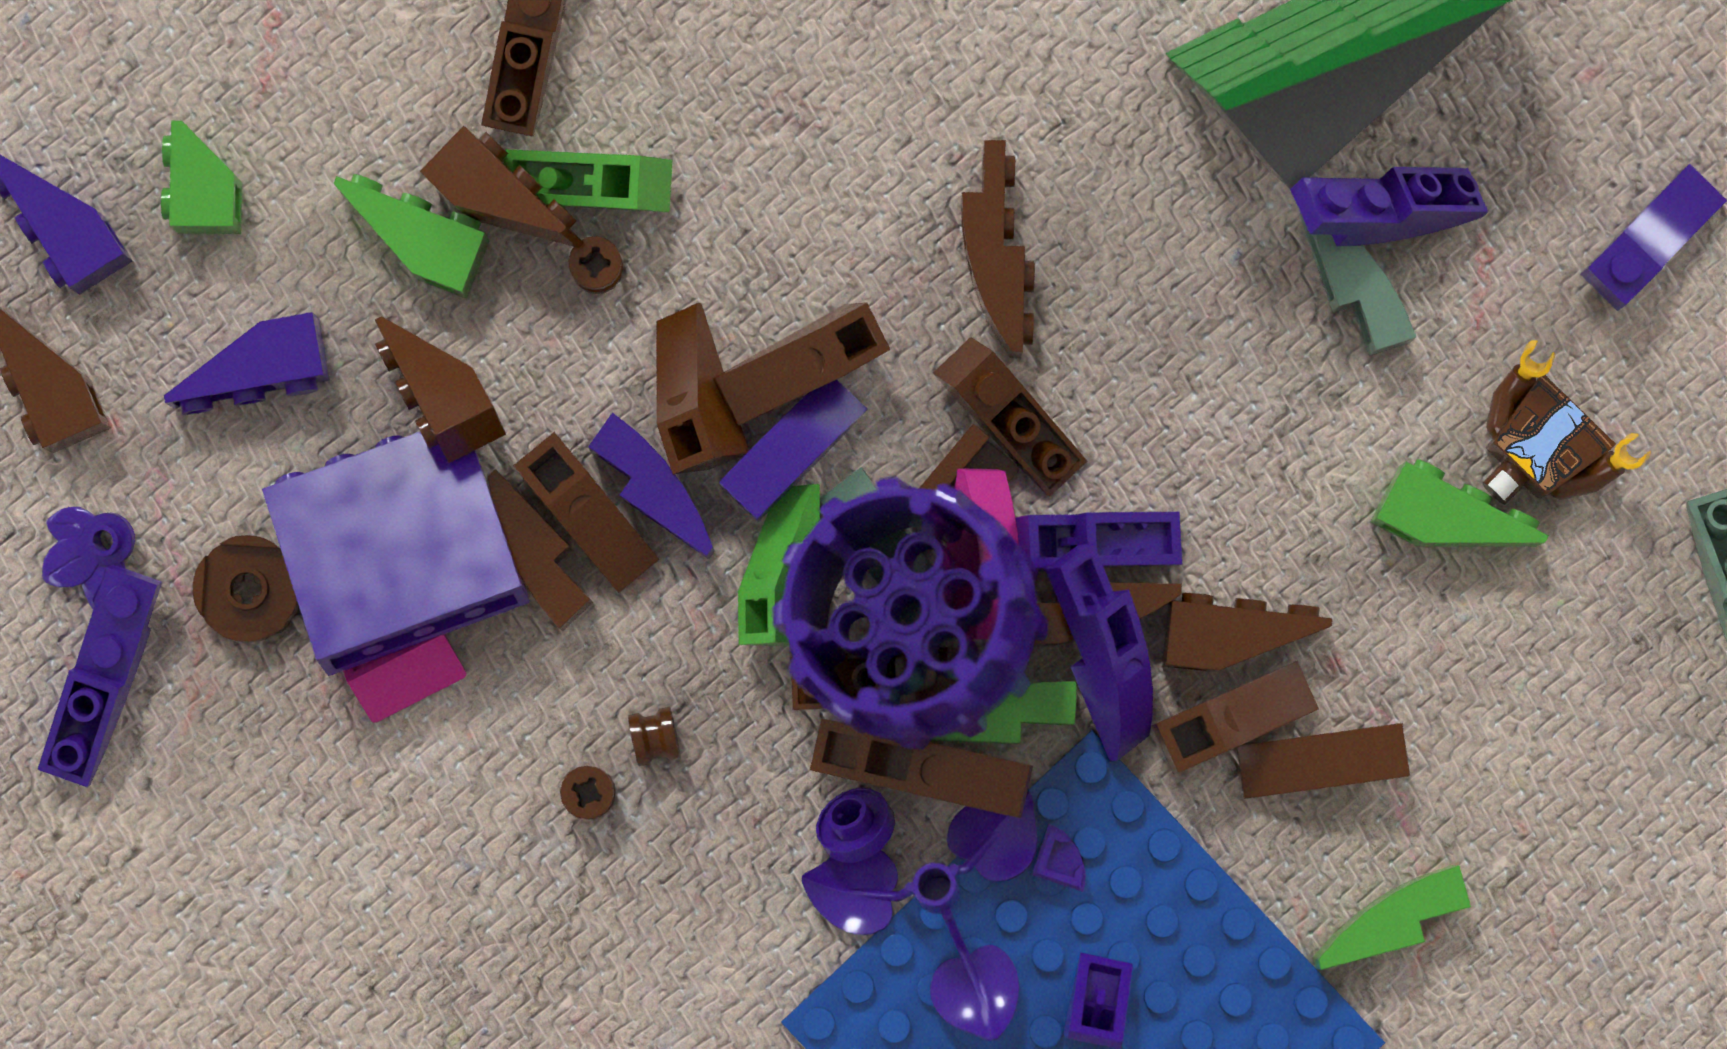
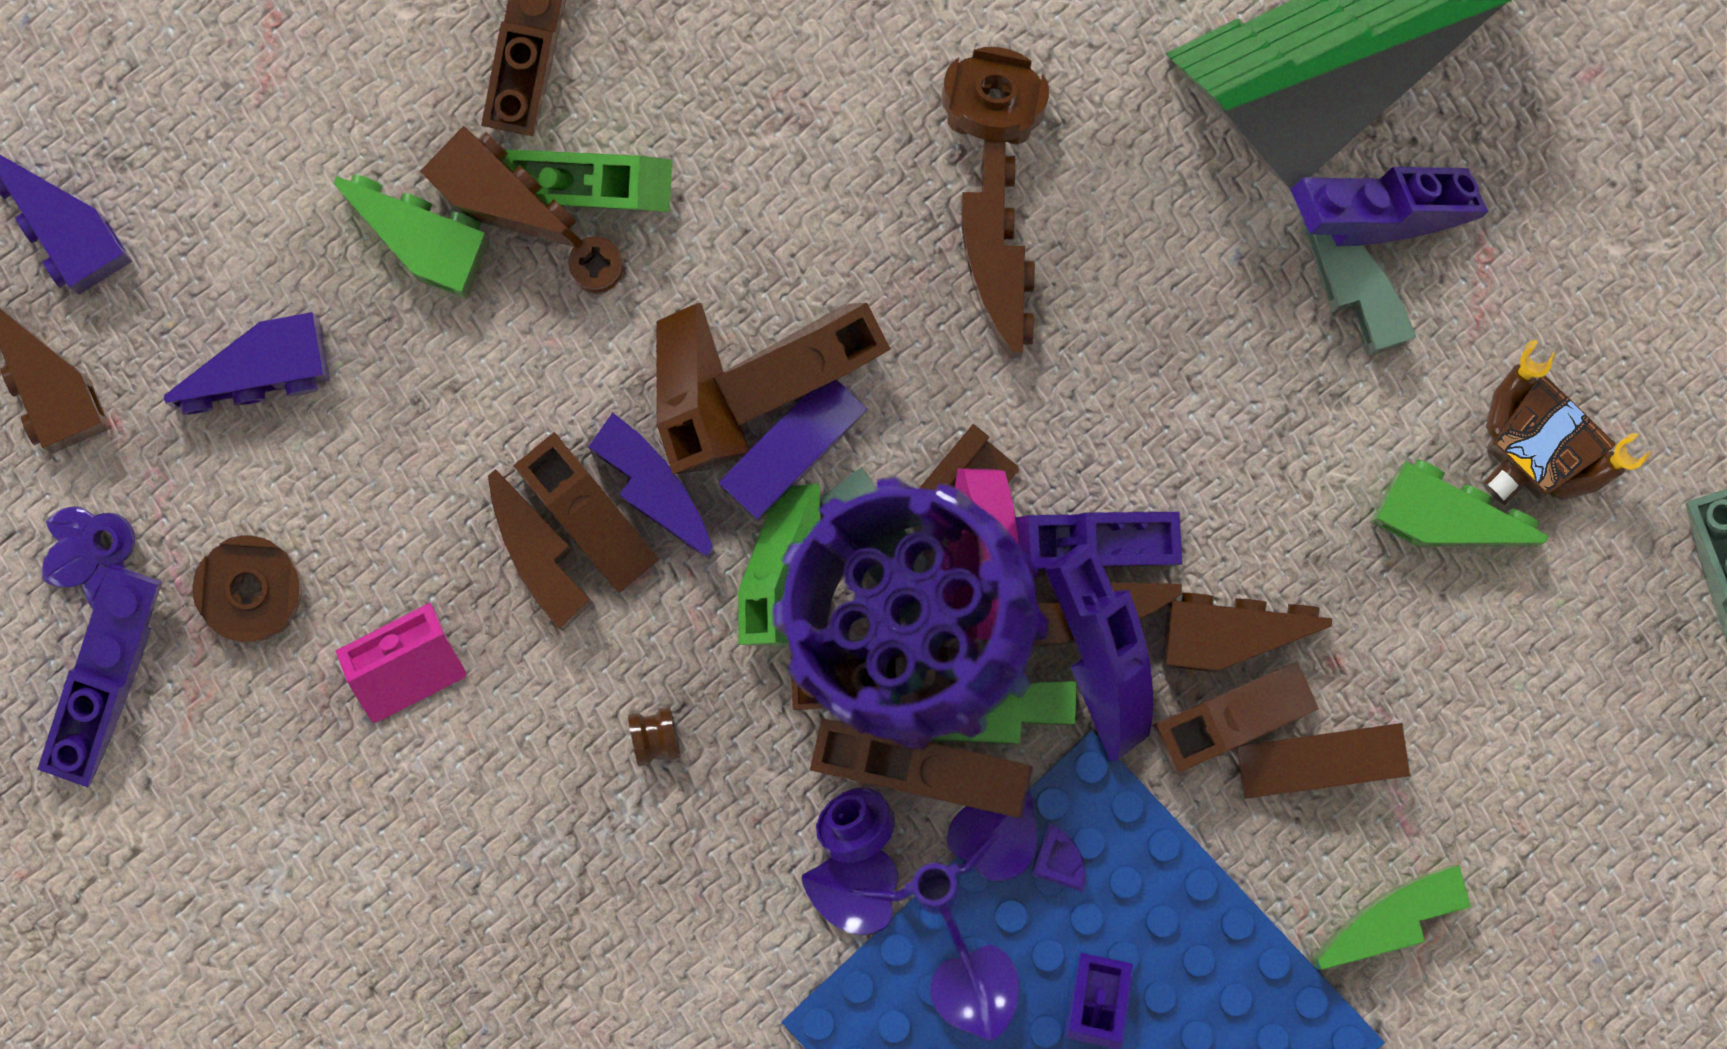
bright green slope [161,121,242,234] -> none
panel [262,432,530,676] -> none
reddish brown slope [375,316,506,464] -> none
reddish brown wheel [560,766,616,819] -> none
reddish brown slope [933,337,1087,497] -> none
dark purple slope [1580,164,1727,311] -> none
none -> reddish brown plate [942,47,1049,144]

